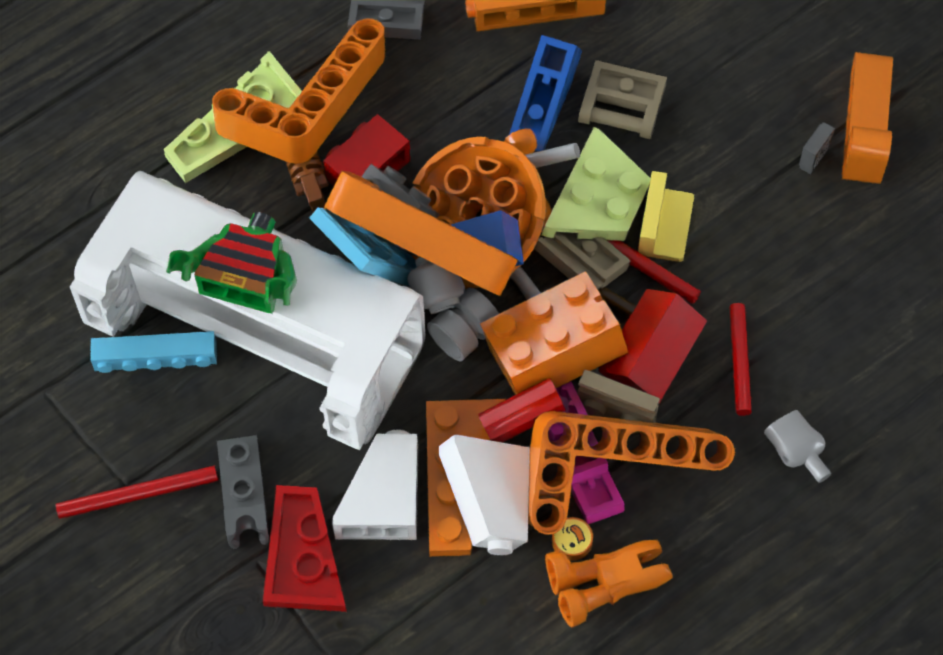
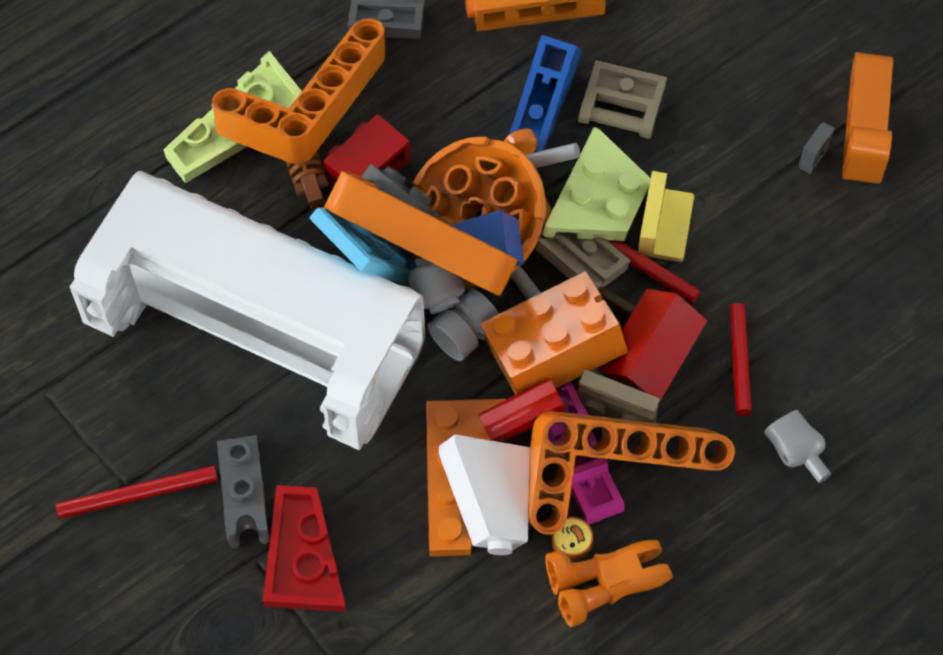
medium azure piece [91,331,217,373] -> none
torso [166,212,297,314] -> none
white slope [333,430,418,540] -> none

